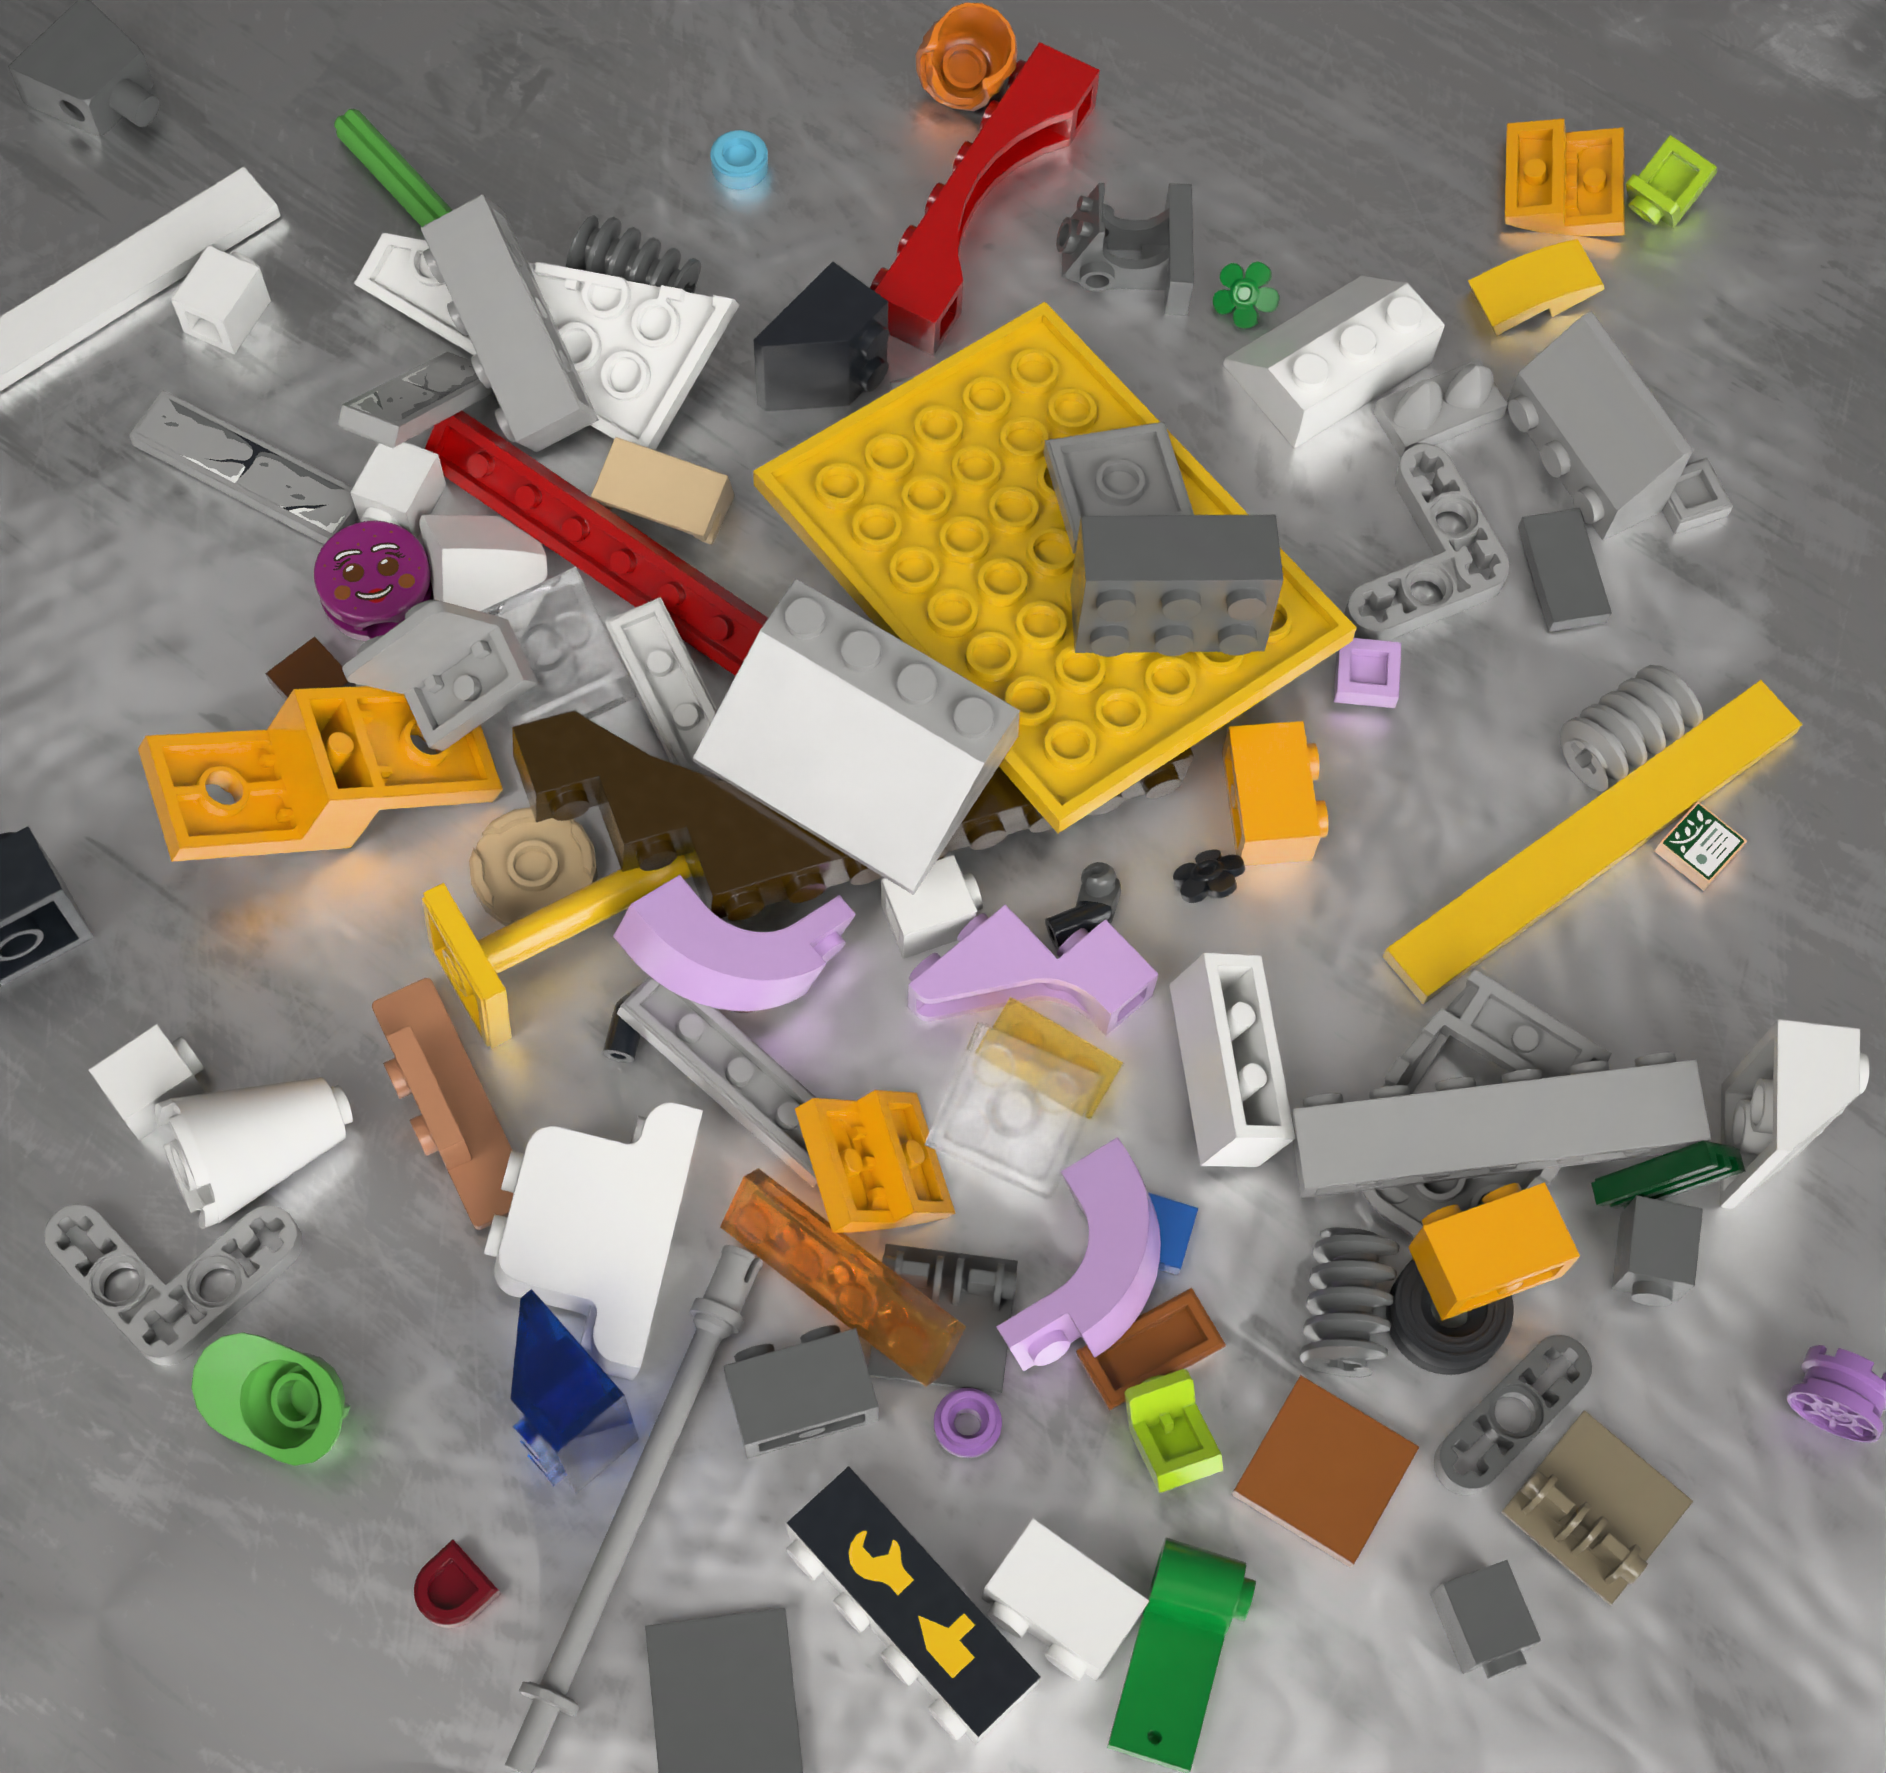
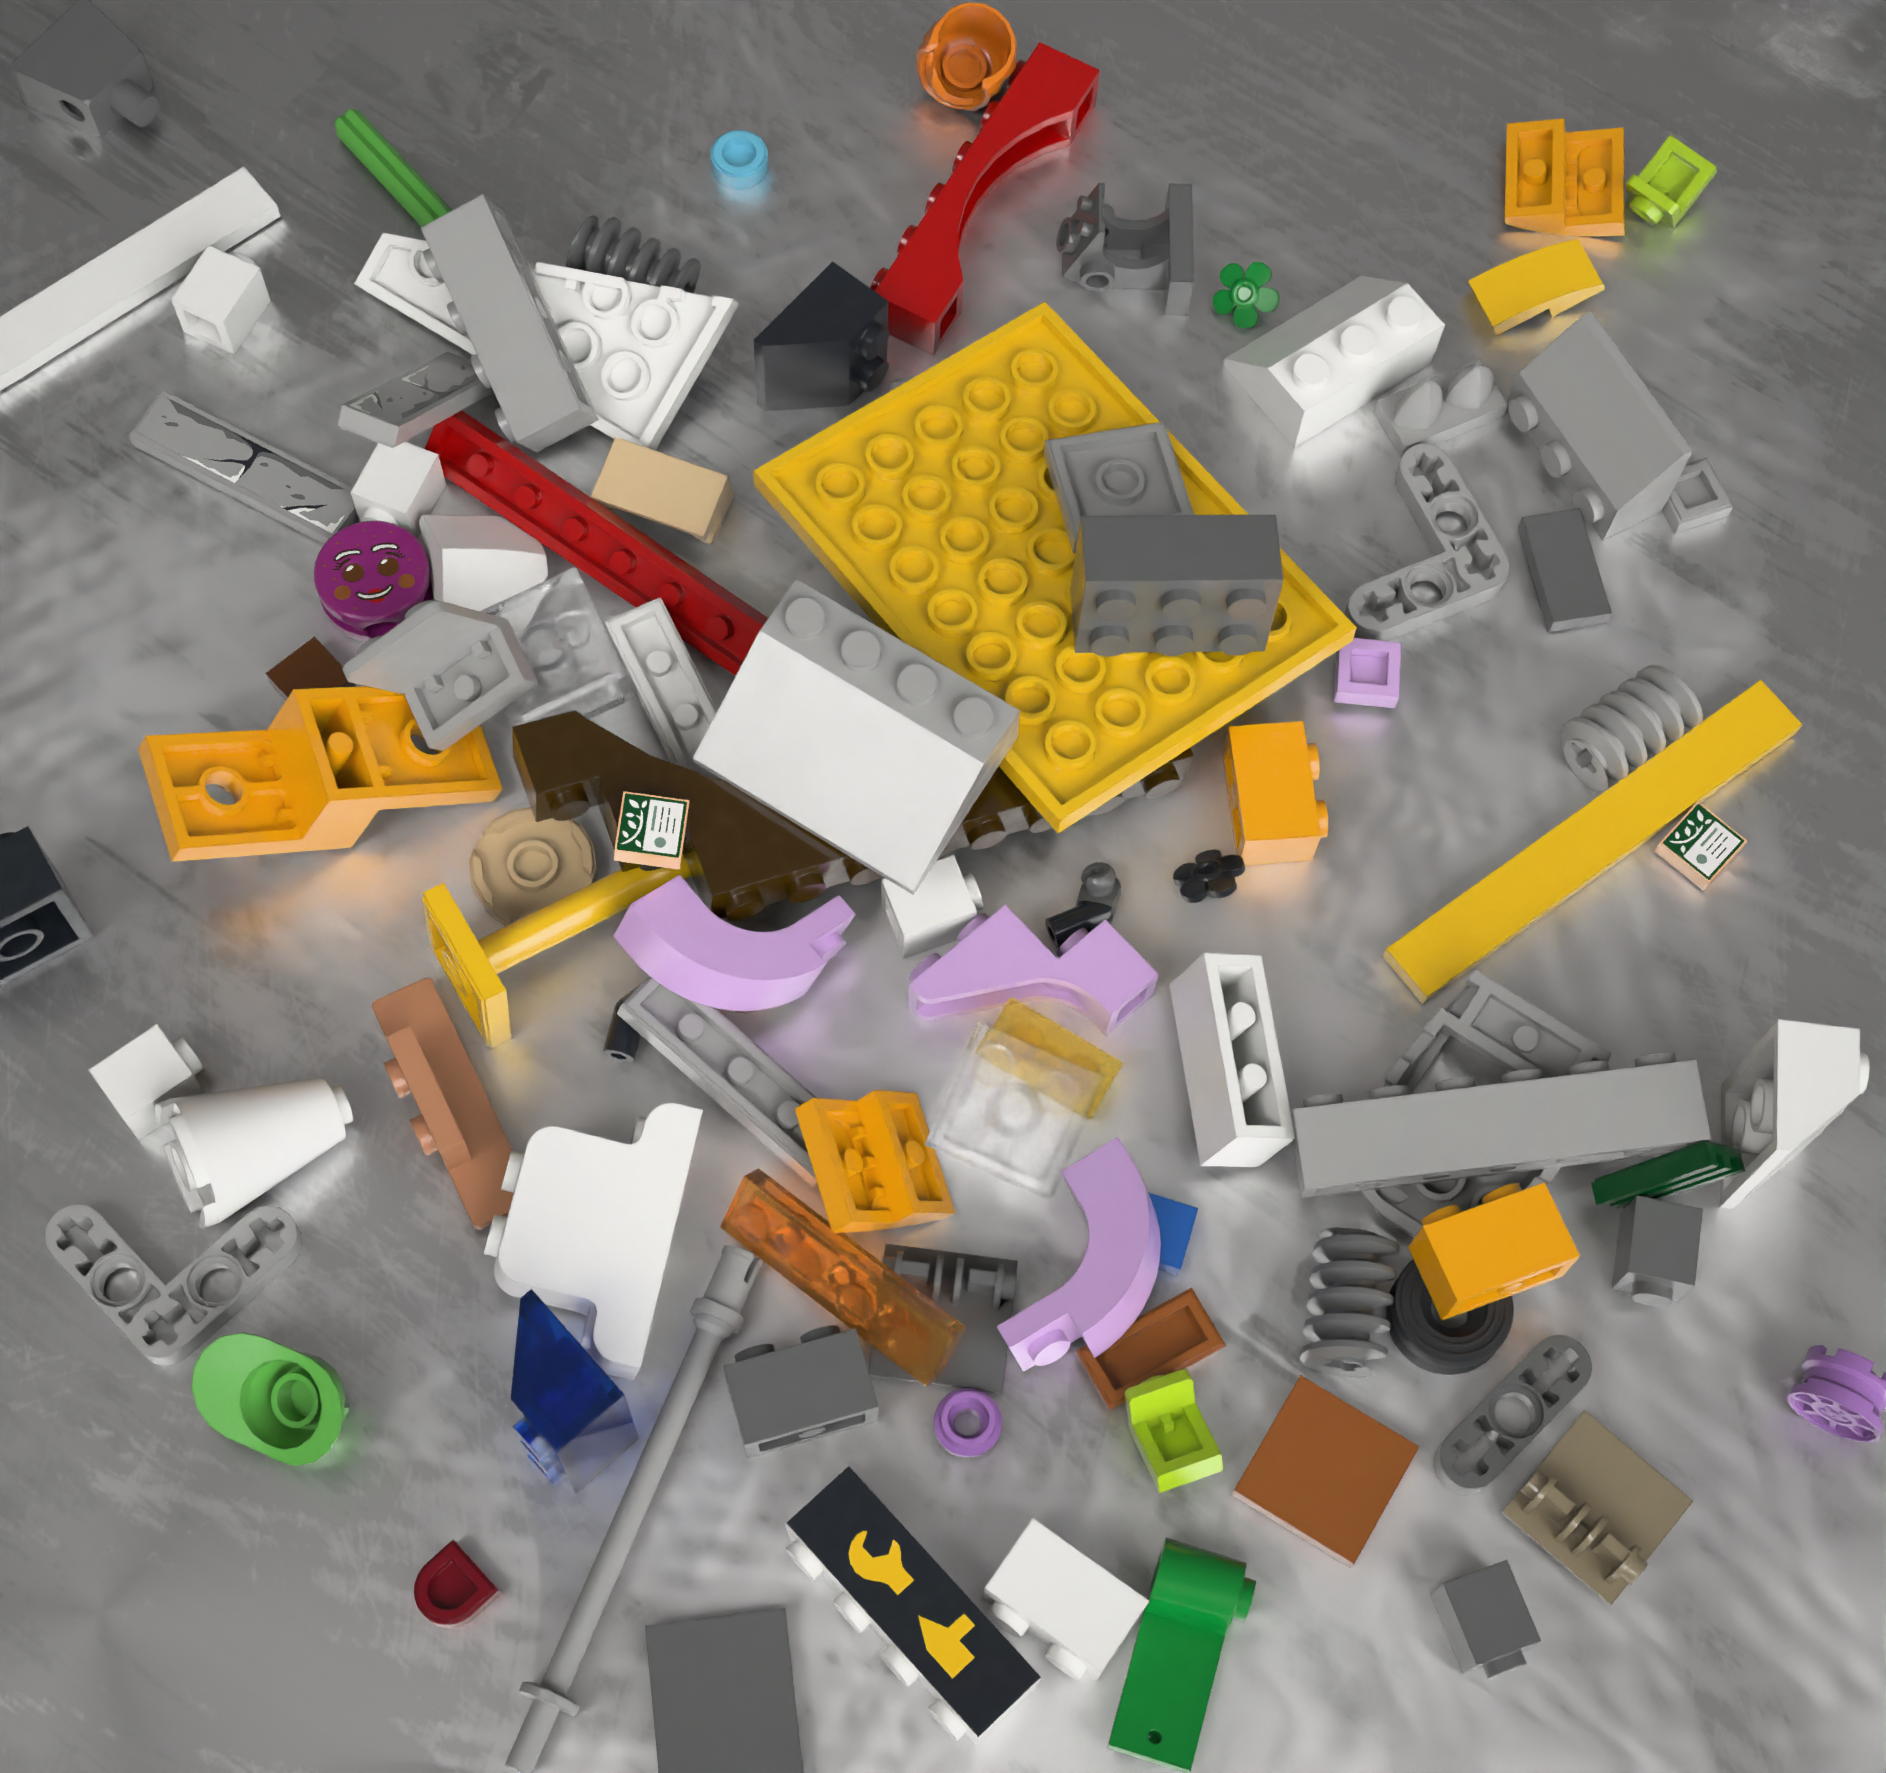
none -> tile [614,791,689,870]

